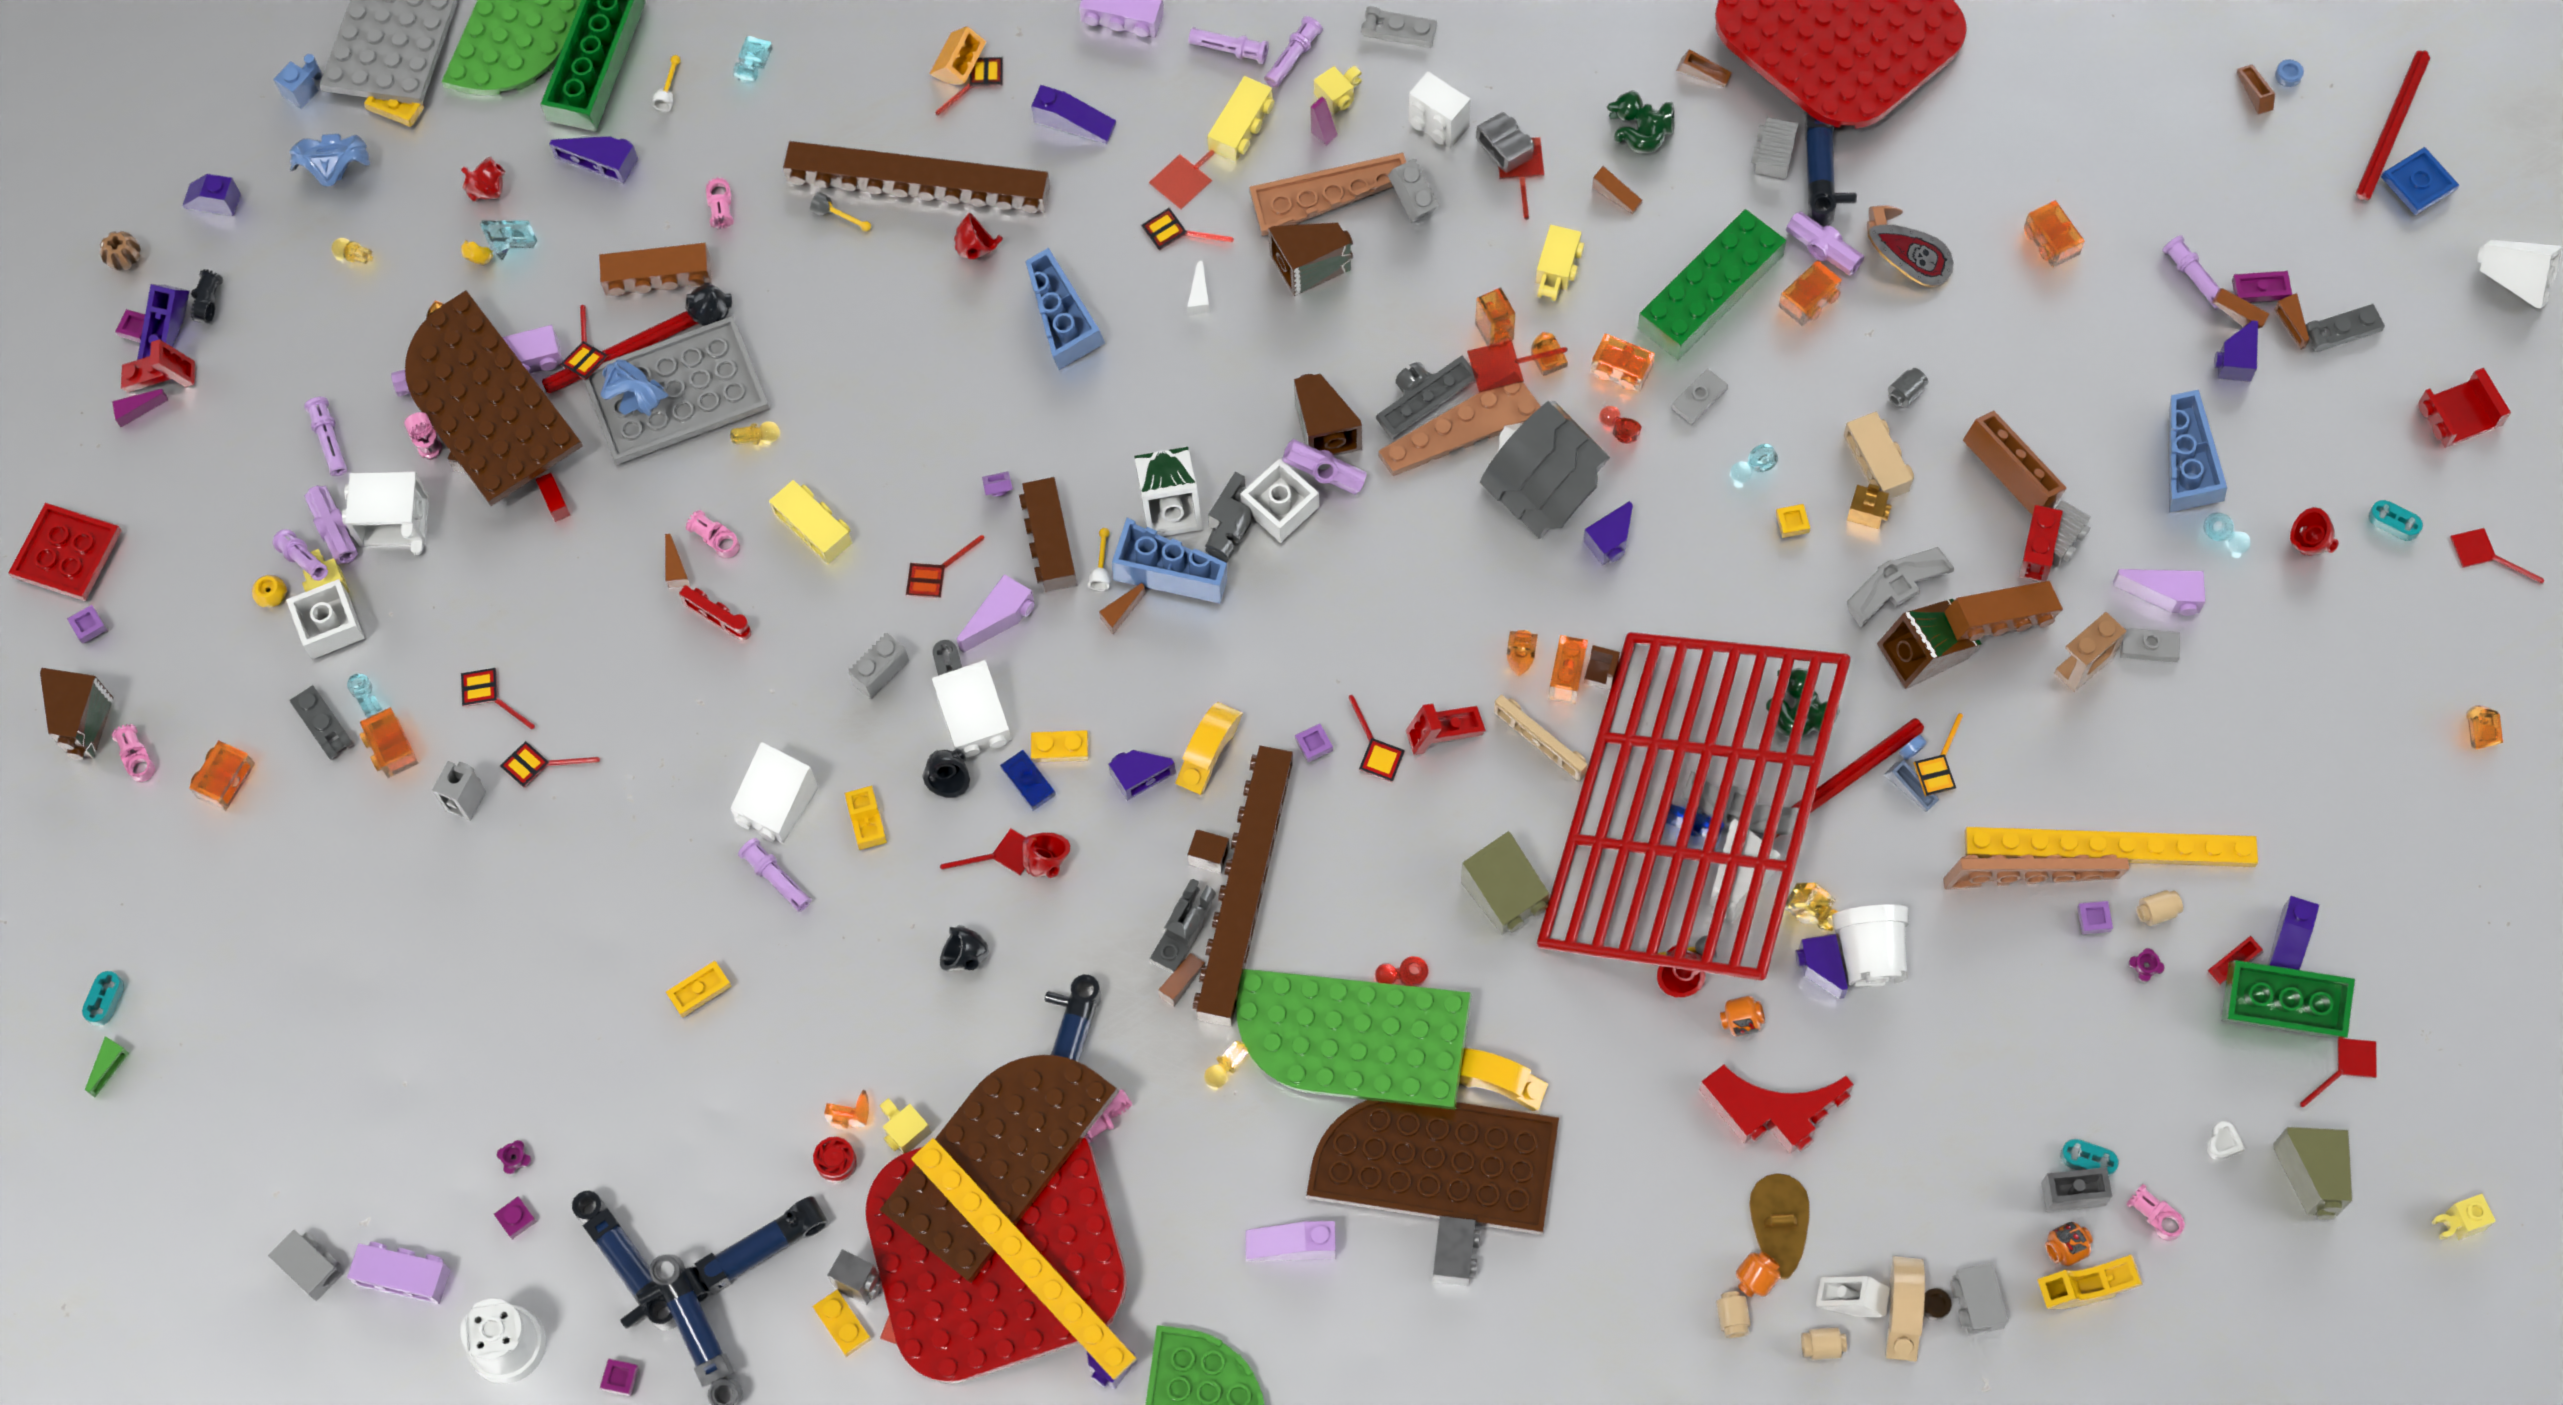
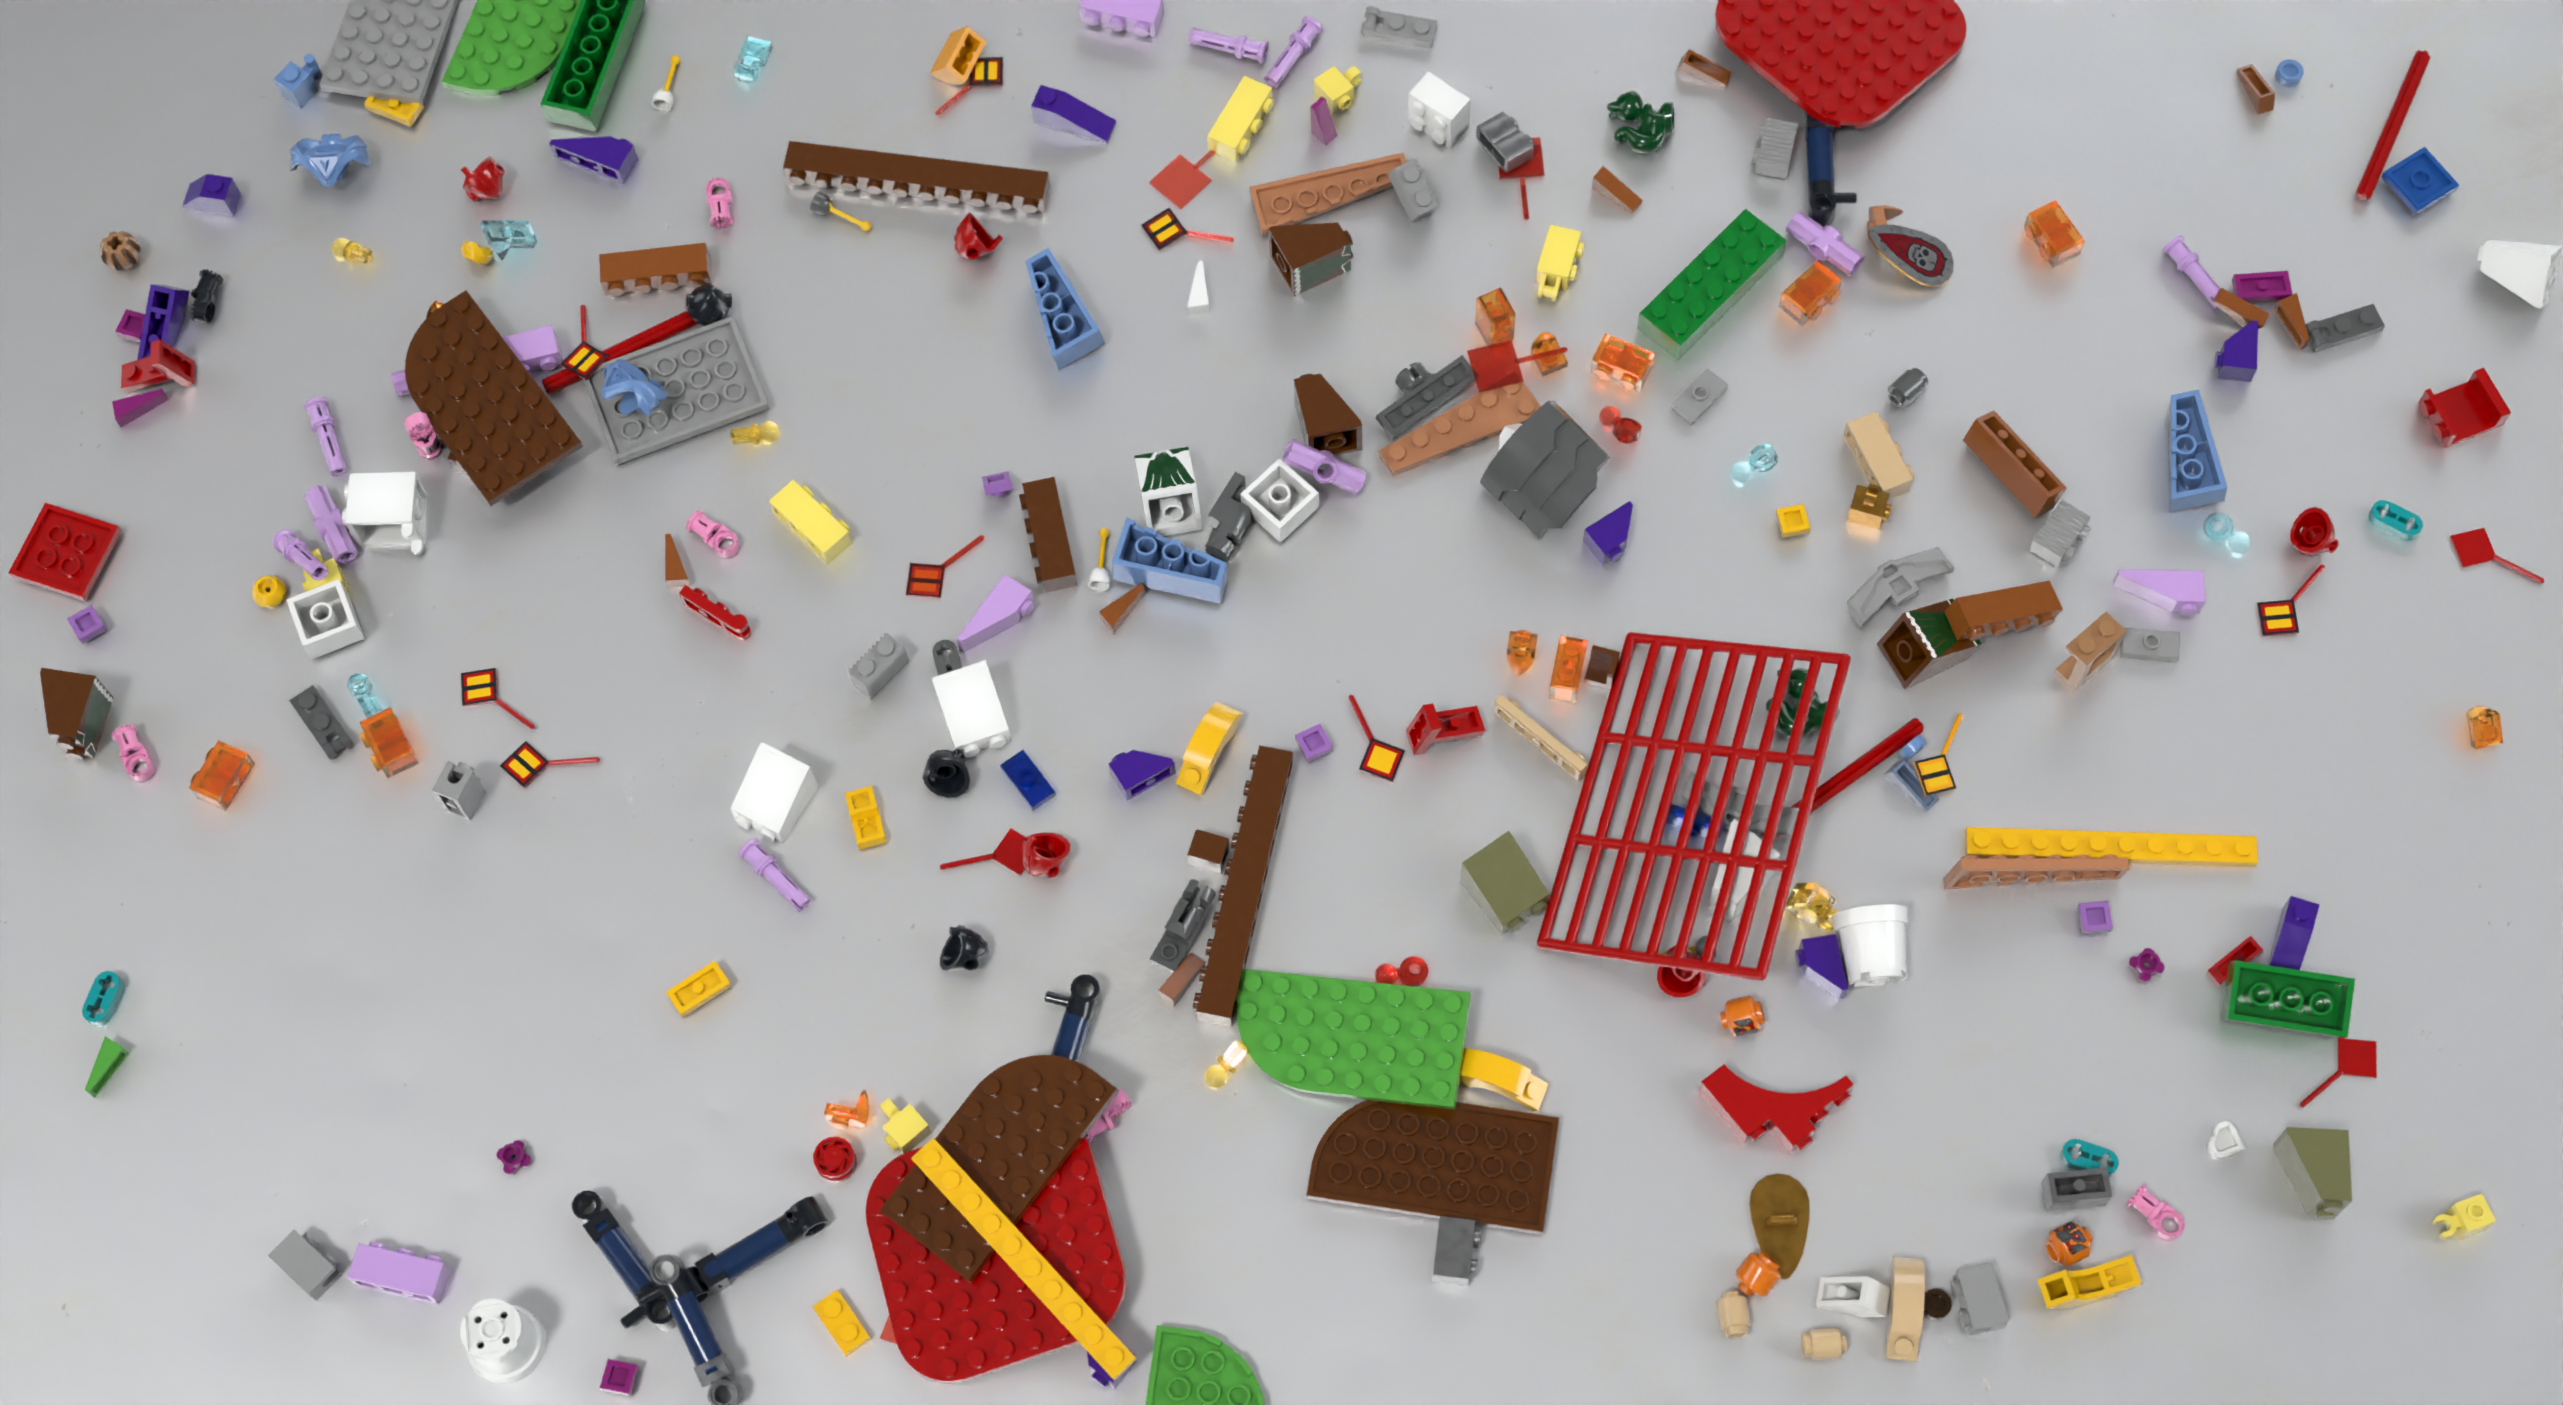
magenta plate [494,1196,537,1240] -> none
red piece [536,472,571,522] -> none
flat silver brick [827,1249,882,1305] -> none
yellow plate [1031,730,1088,763] -> none
lavender slope [1246,1221,1336,1261] -> none
red bracket [2018,505,2063,582] -> none
tan brick [2136,890,2183,926] -> none
none -> piece [2257,564,2325,636]

